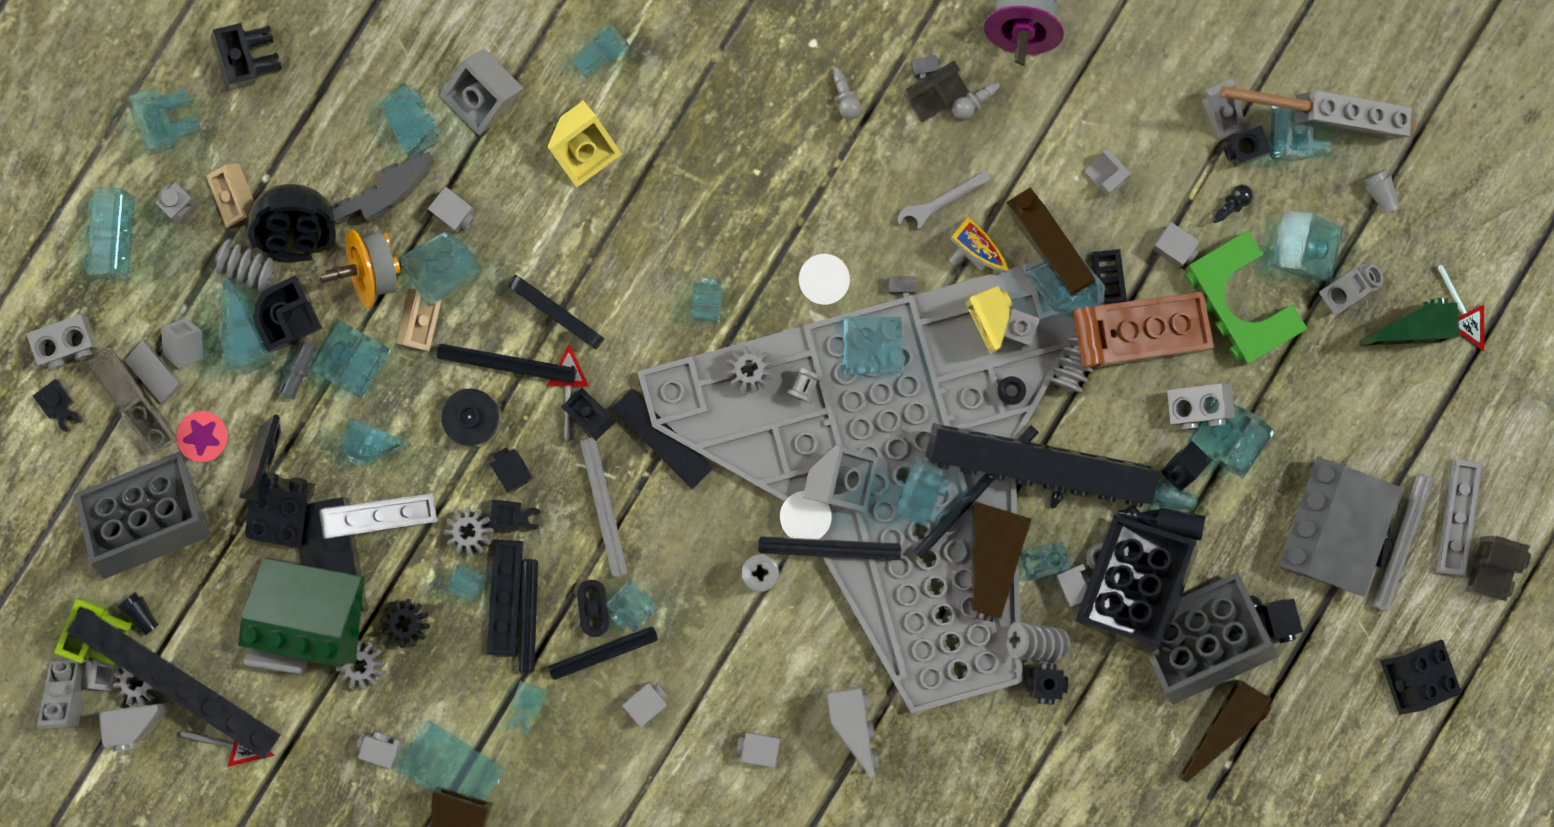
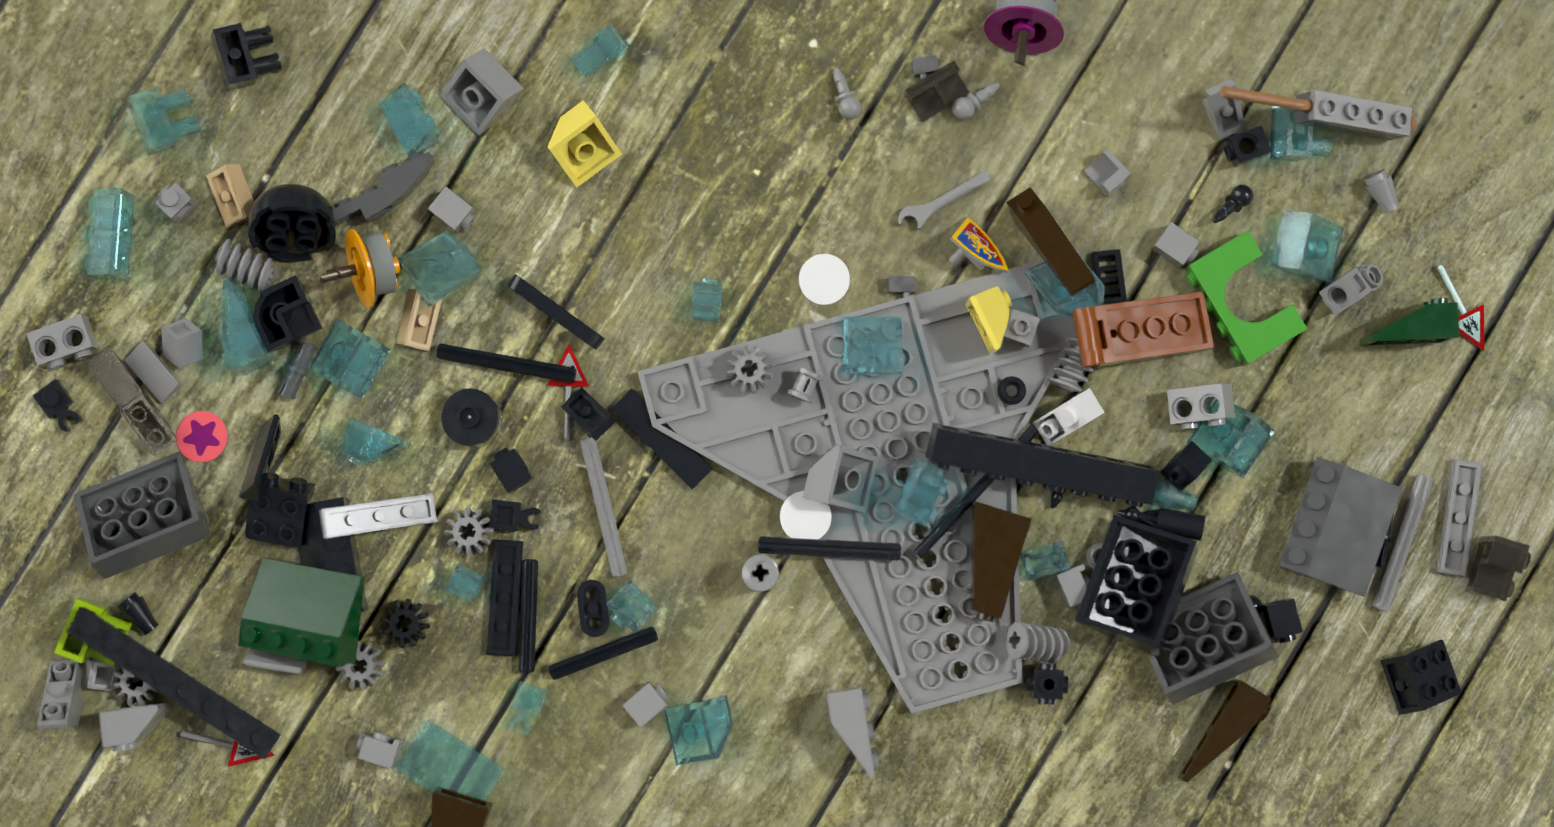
light grey brick [736,731,780,768] -> none
none -> clear light blue slope [664,695,733,765]
none -> white slope [1033,388,1105,446]

